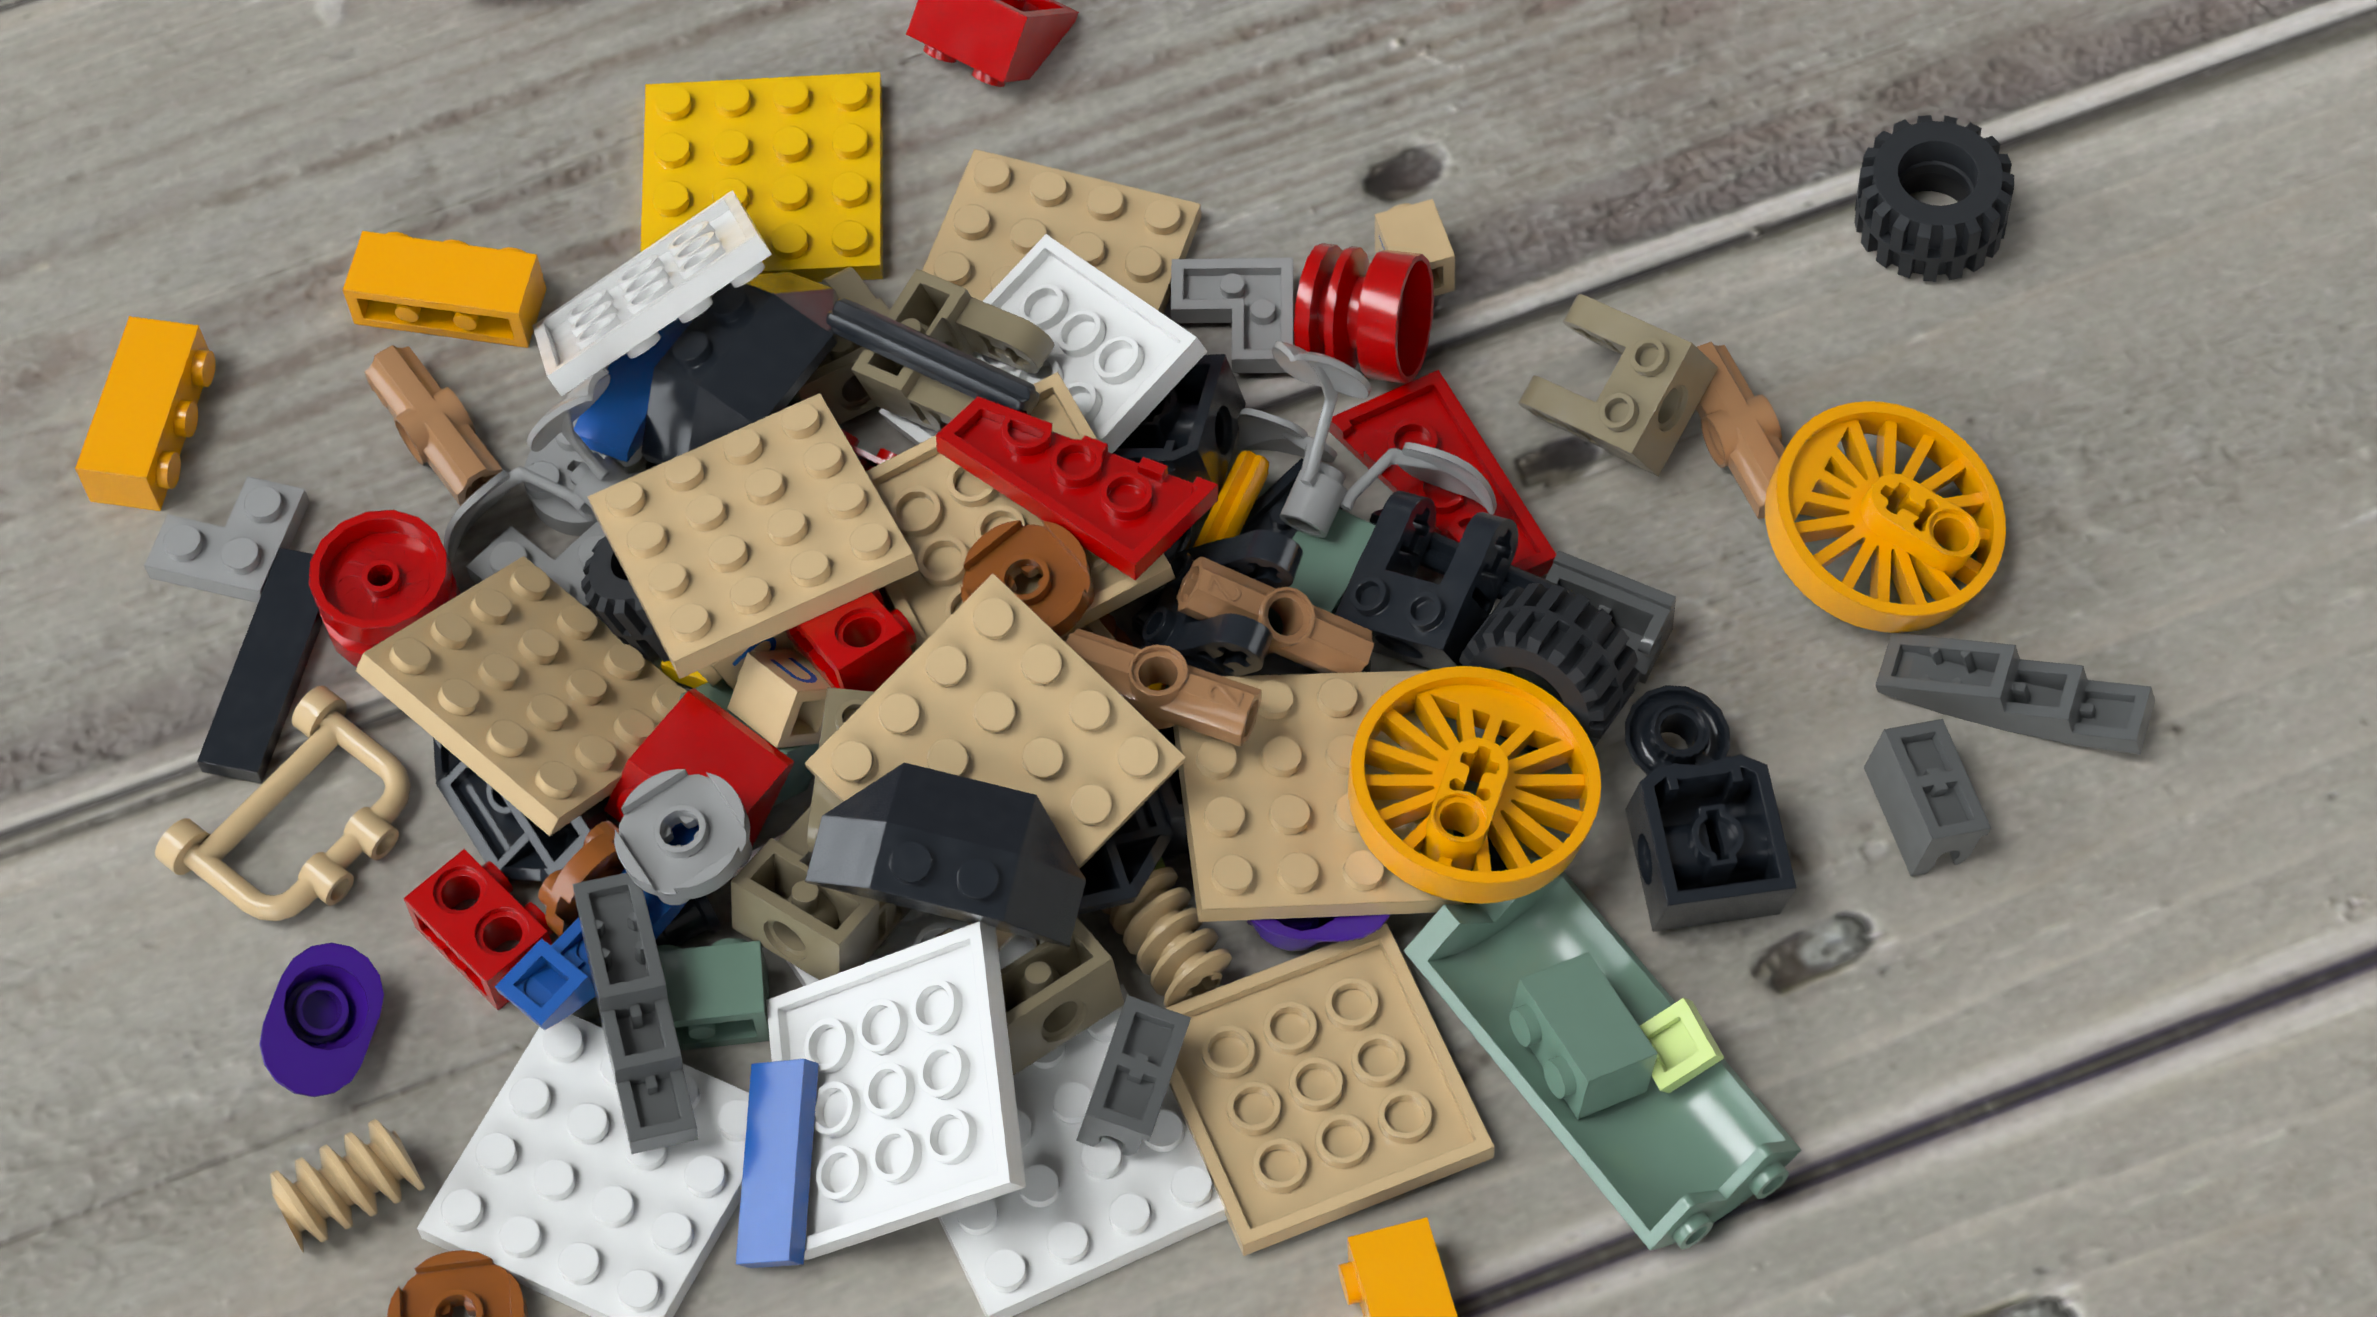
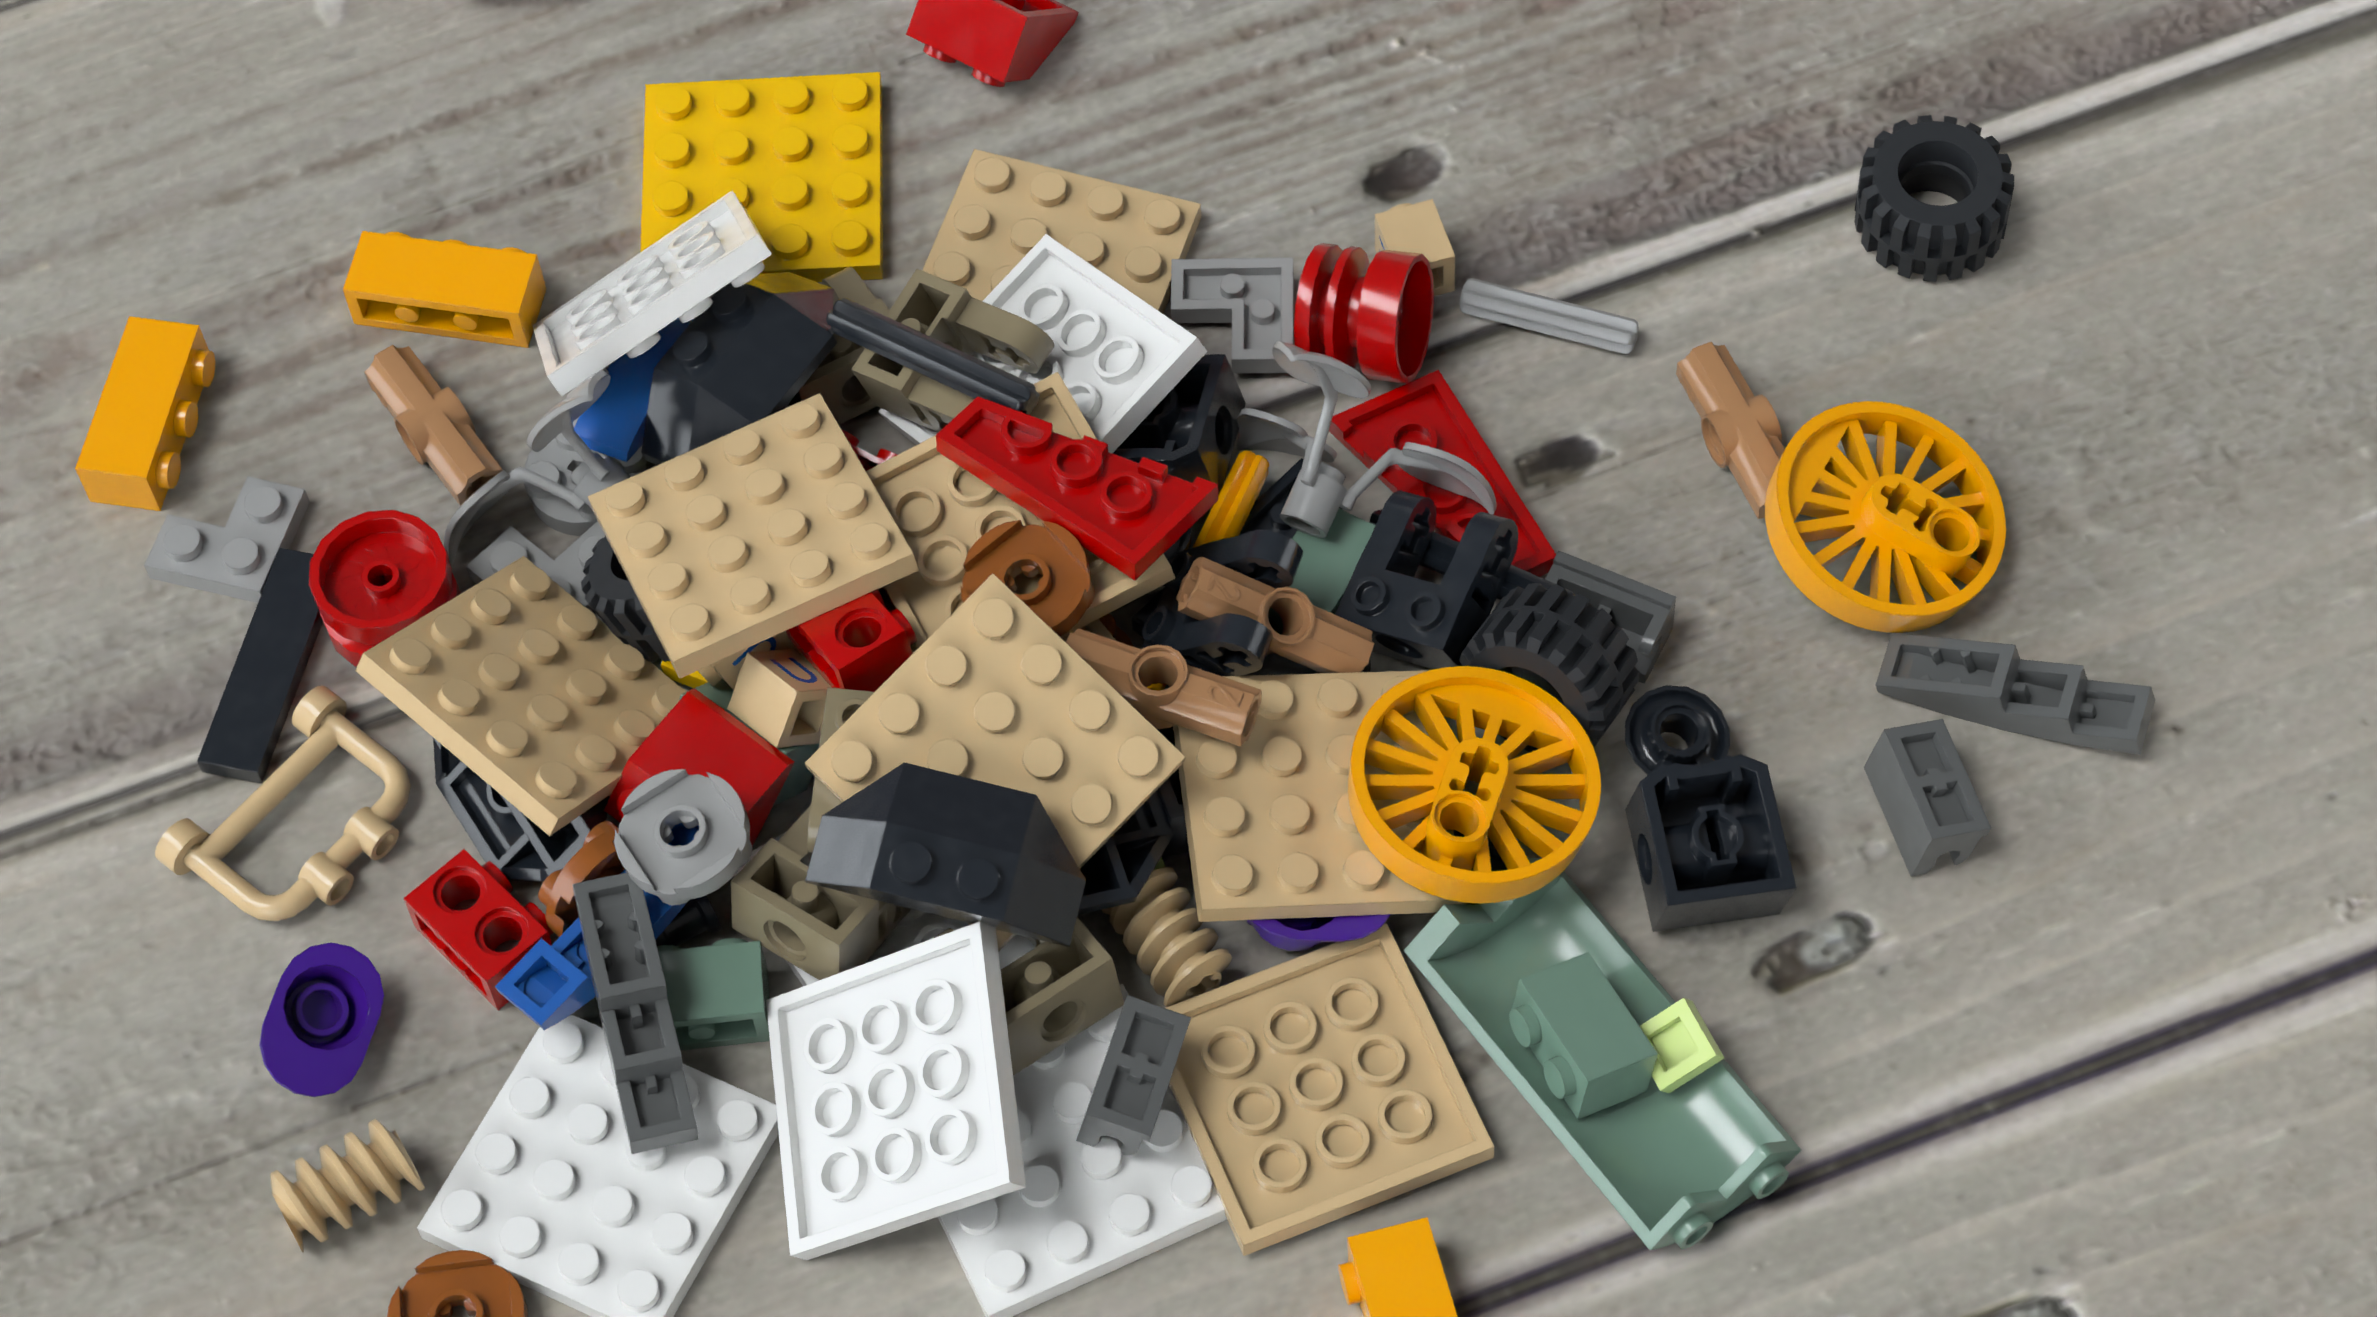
tile [736,1059,819,1268] -> none
dark tan brick [1518,294,1718,476] -> none
none -> light grey axle [1460,278,1639,354]

